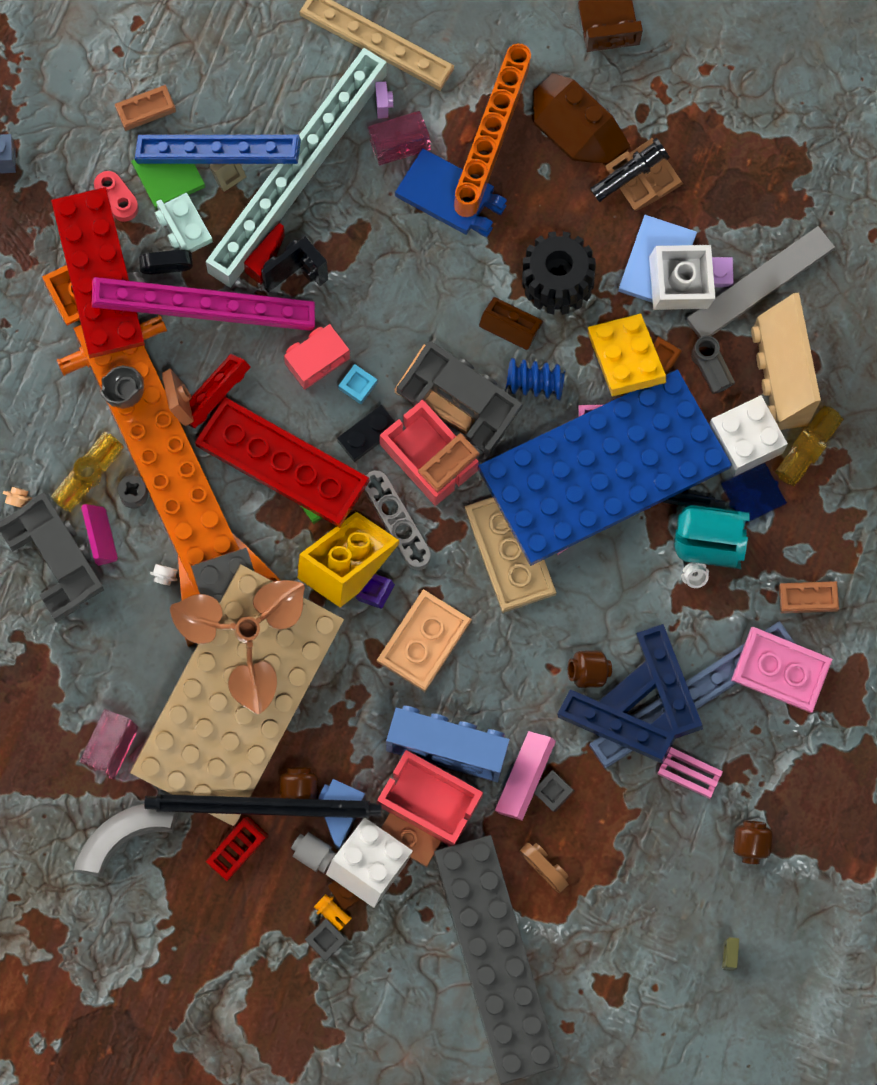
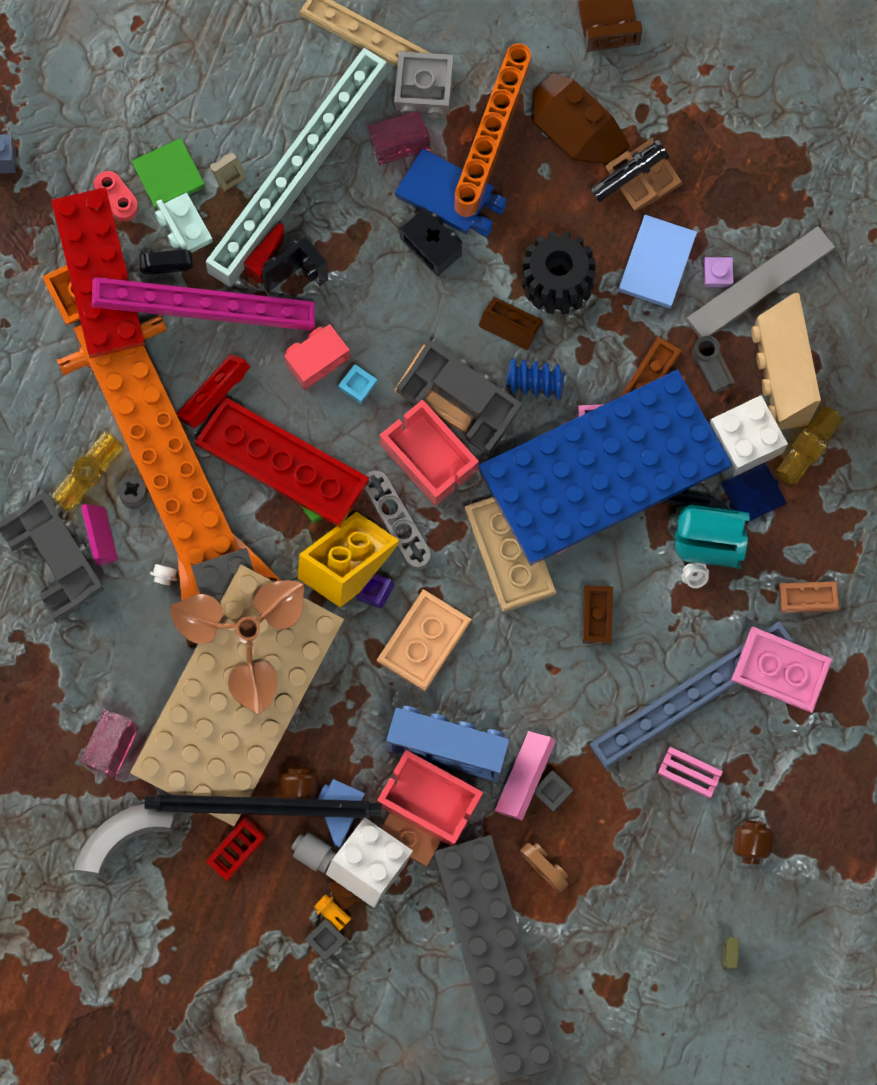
light nougat plate [3,487,32,508] -> none
dark grey hair [100,365,144,409] -> none
nougat plate [115,85,176,131] -> none
blue tile [135,135,301,164] -> none
nougat plate [162,368,194,426] -> none
black plate [337,405,395,462] -> none
lavender plate [375,81,393,119] -> none
nougat plate [418,433,480,493] -> none
dark blue plate [557,624,703,764] -> none
reddish brown head [567,650,612,688] -> none
yellow plate [588,314,666,397] -> none
white brick [649,245,715,310] -> none
none -> light grey plate [394,51,454,119]
none -> black brick [400,207,462,277]
none -> reddish brown plate [582,585,613,645]

